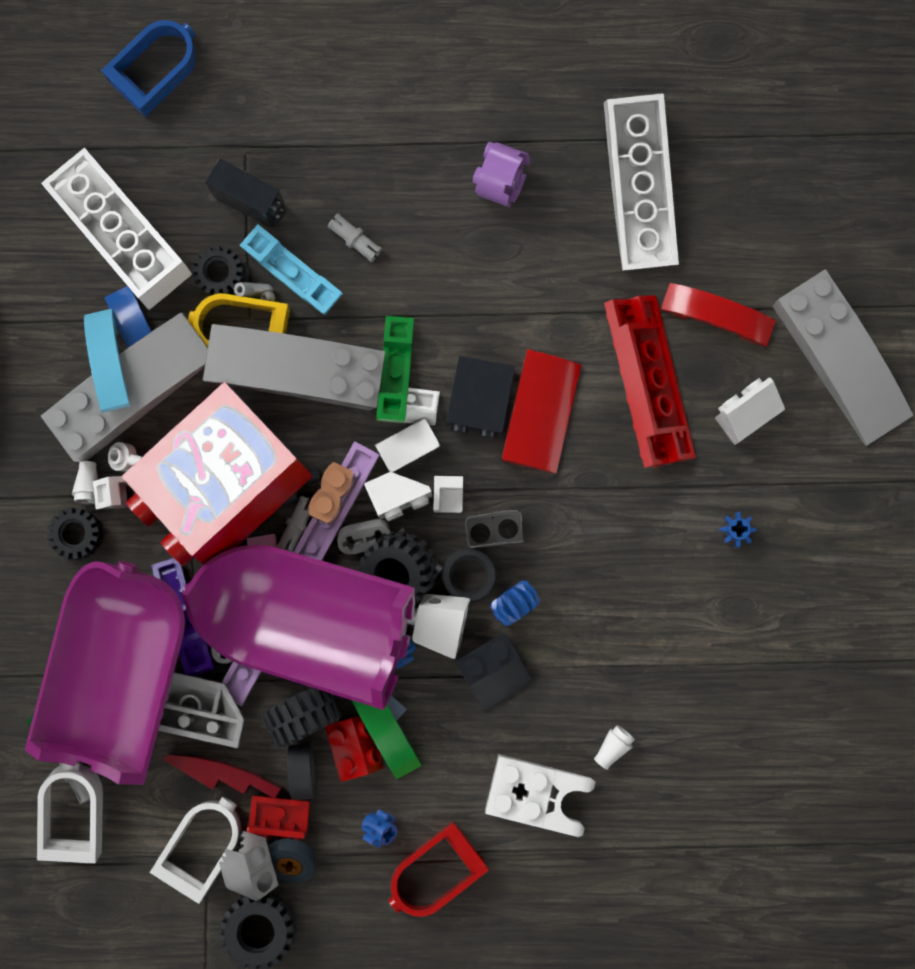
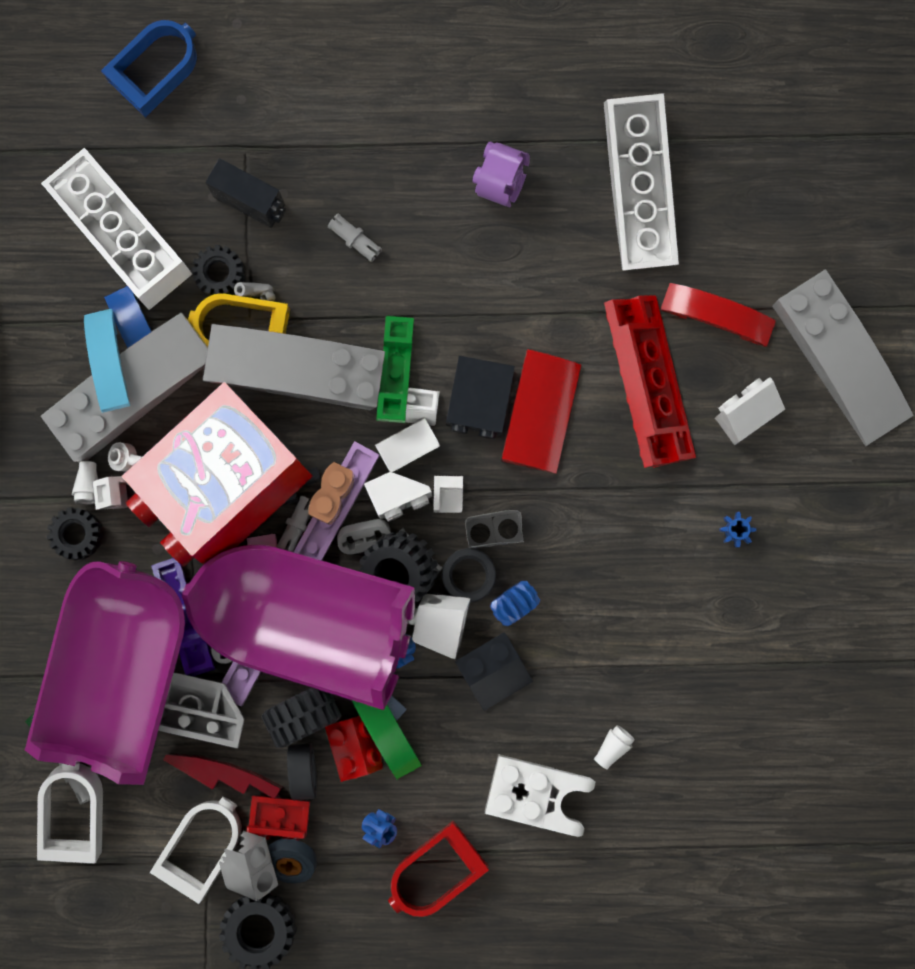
medium azure slope [240,224,343,315] -> none

